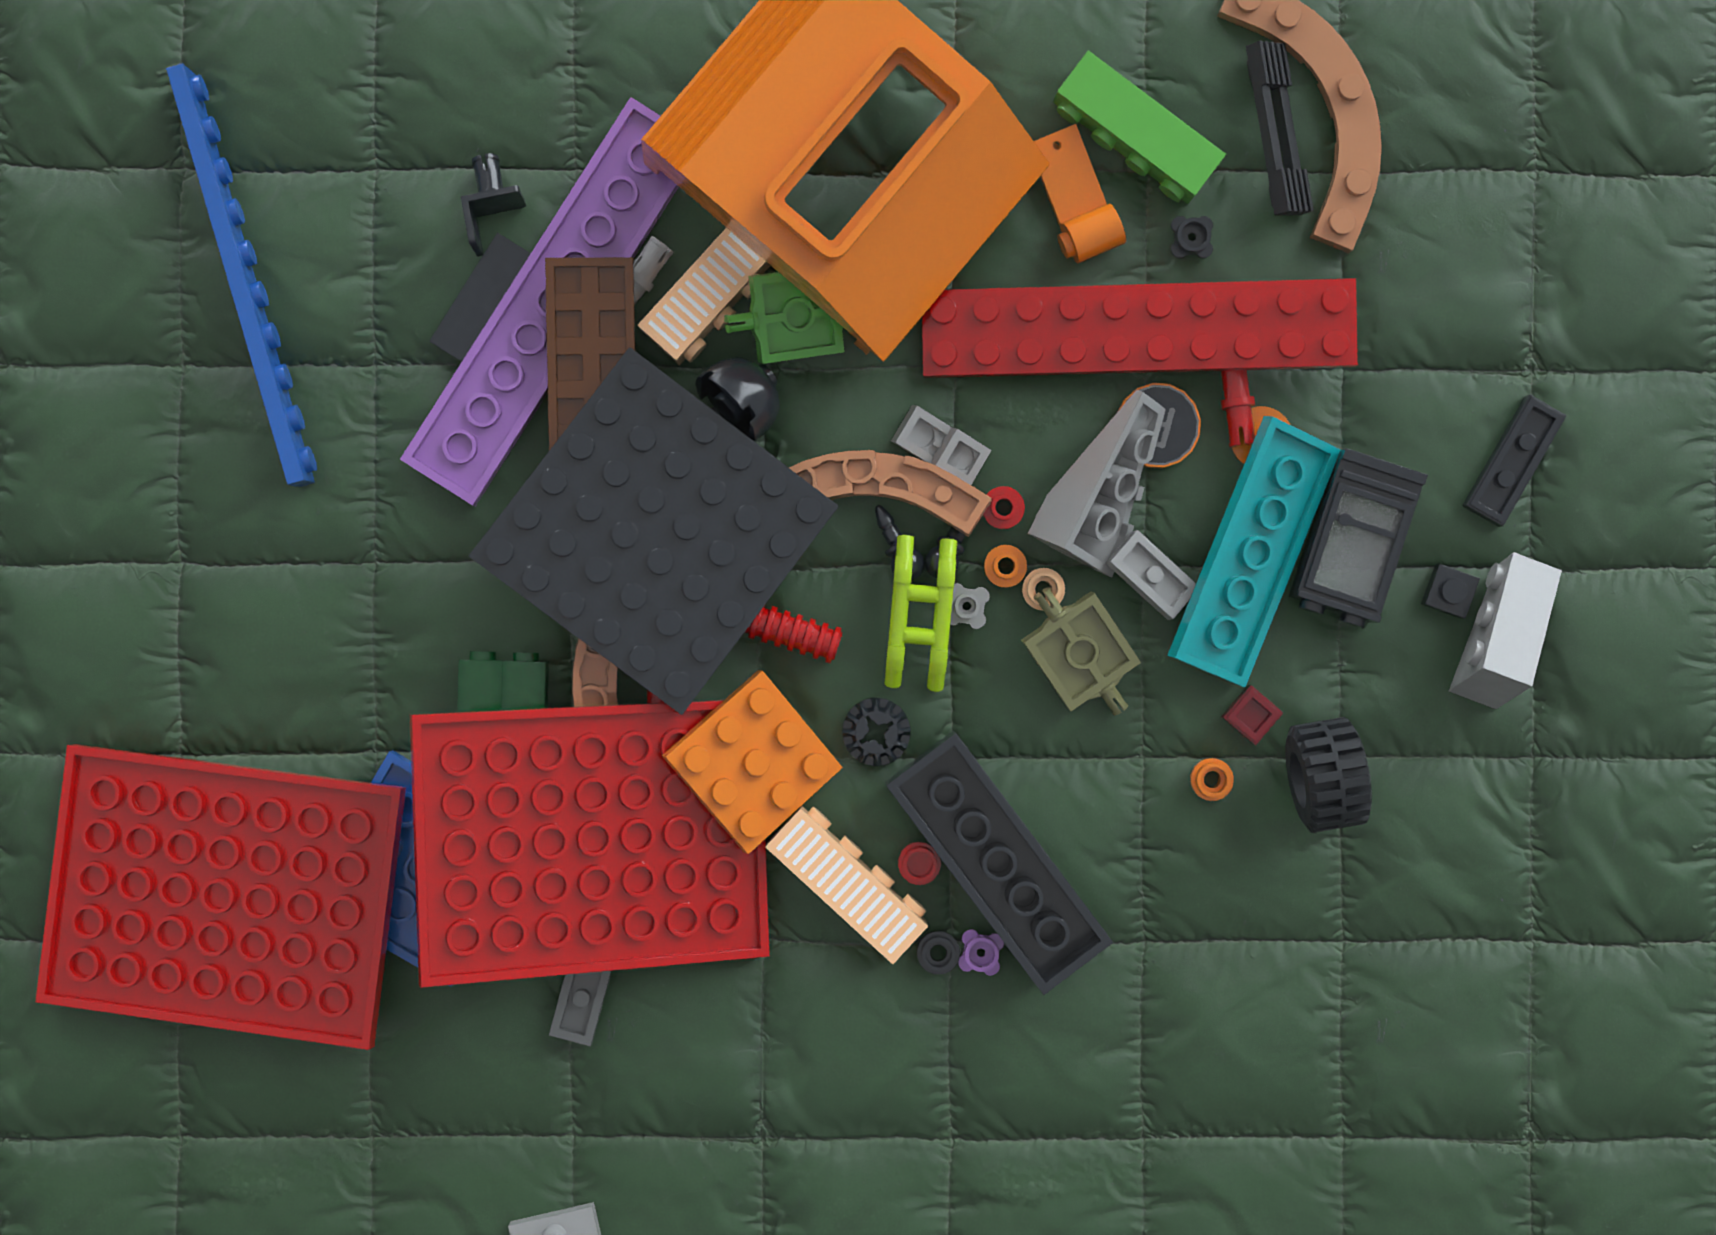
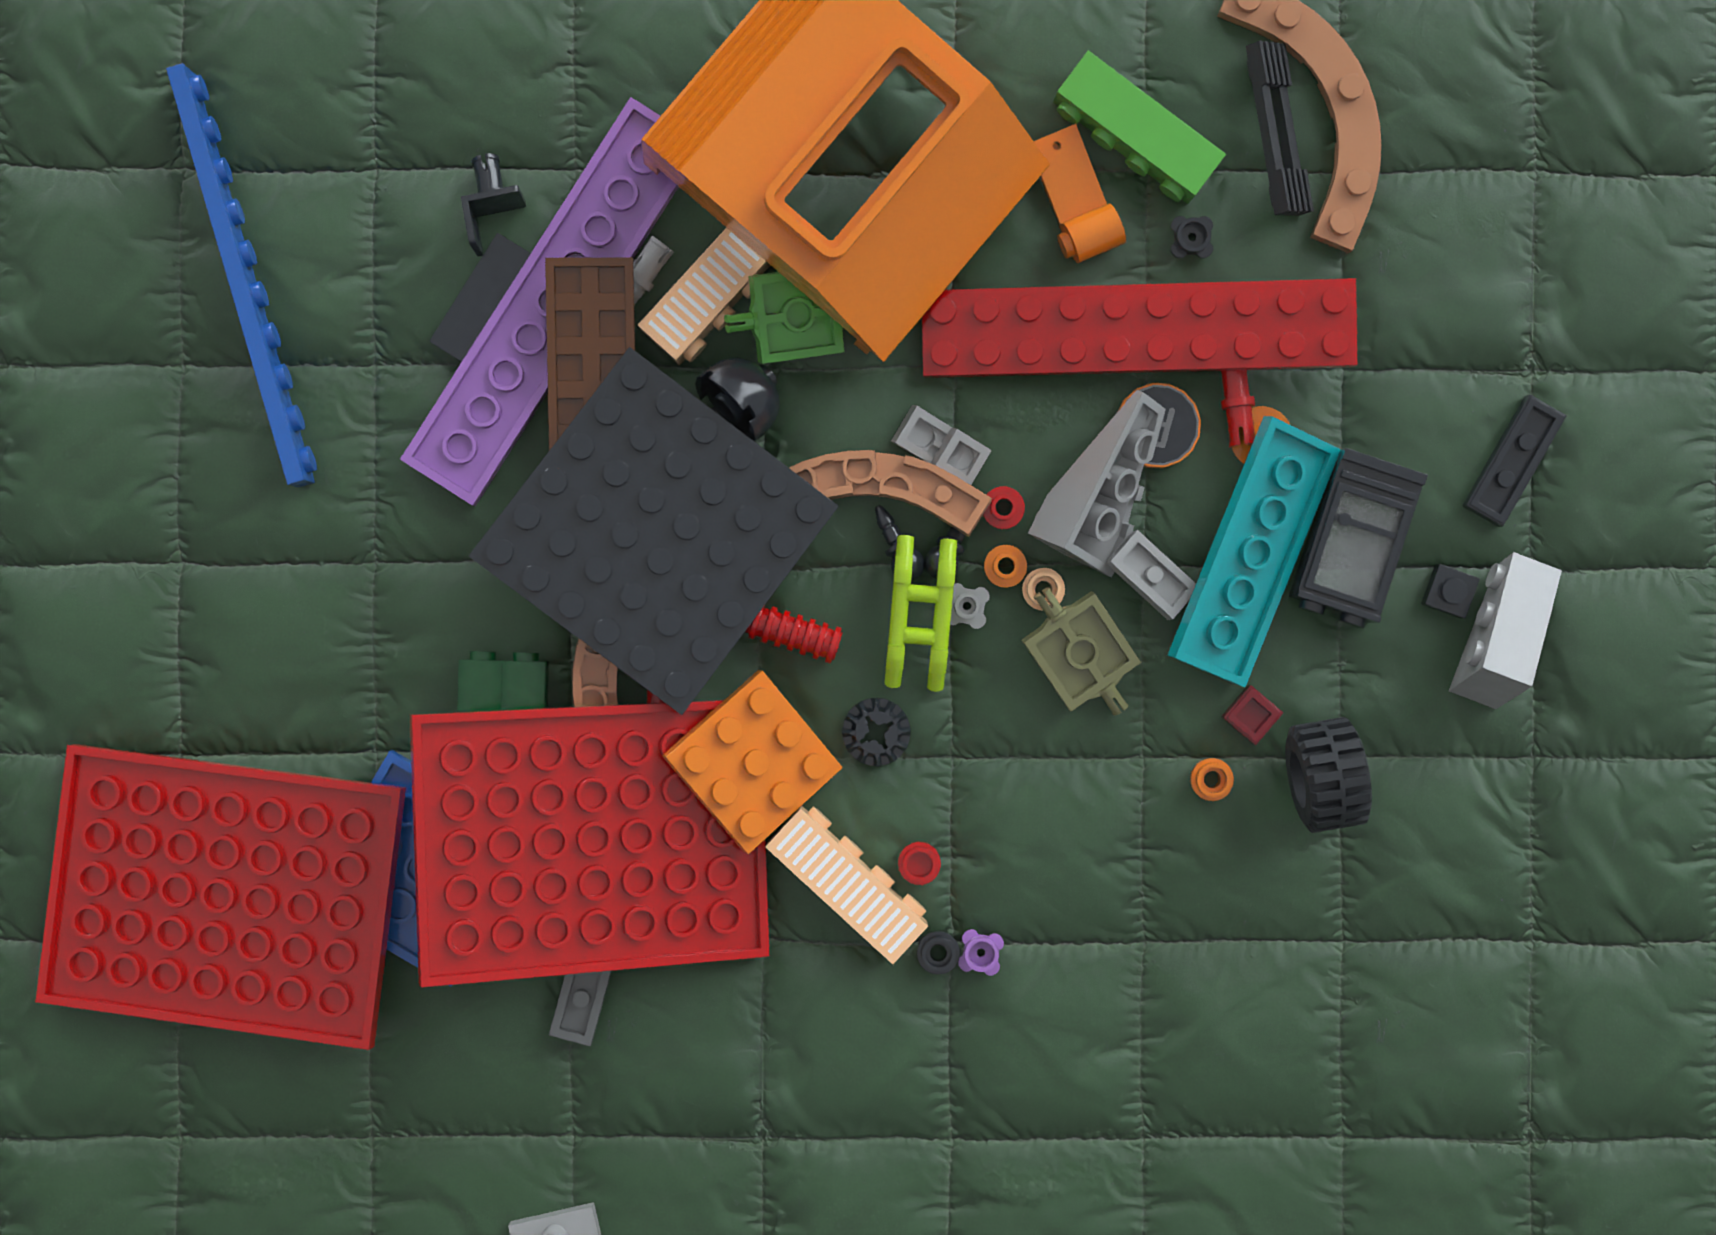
black brick [885,731,1113,995] -> none

